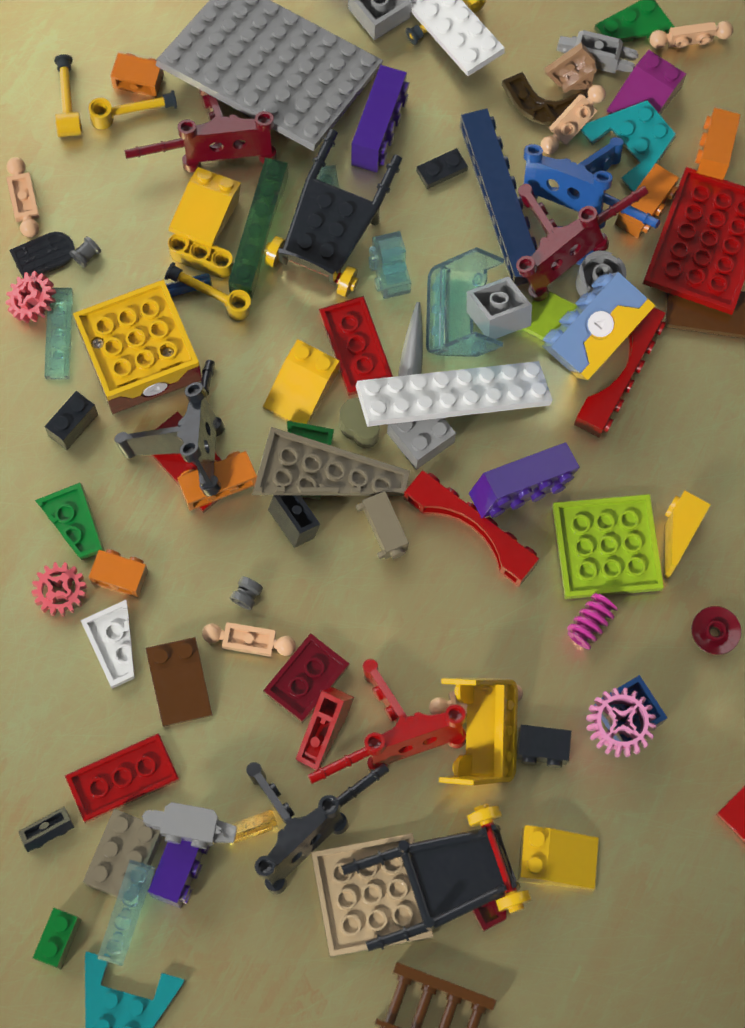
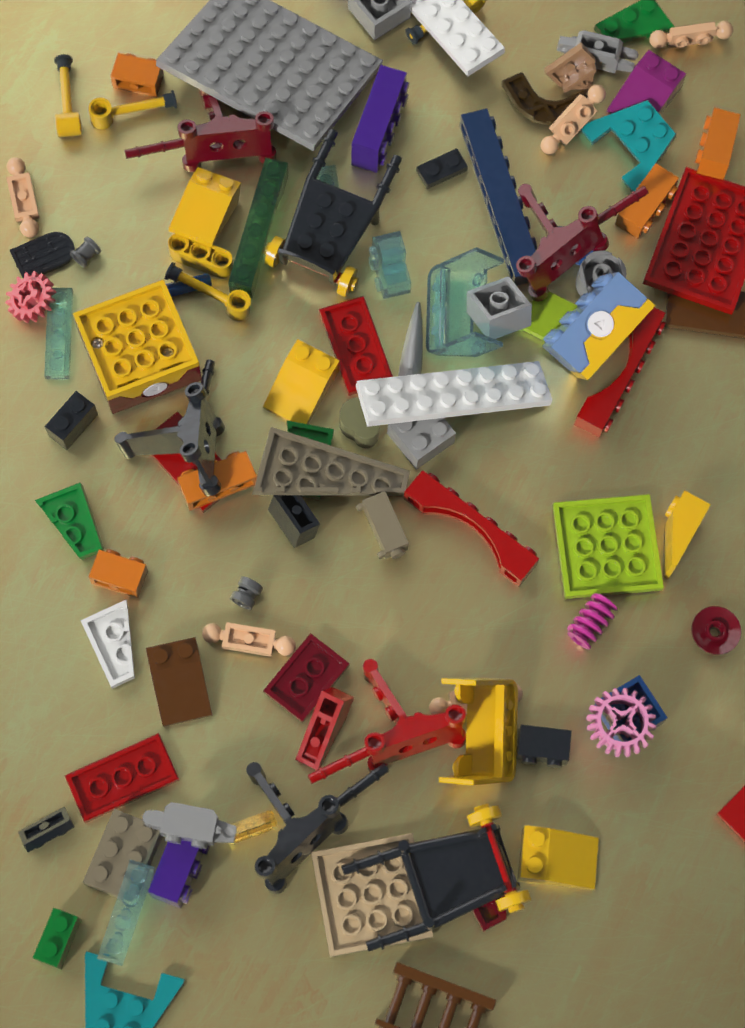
coral gear [31,562,87,617] -> none
dark purple brick [469,442,580,518] -> none
blue piece [519,137,660,229] -> none

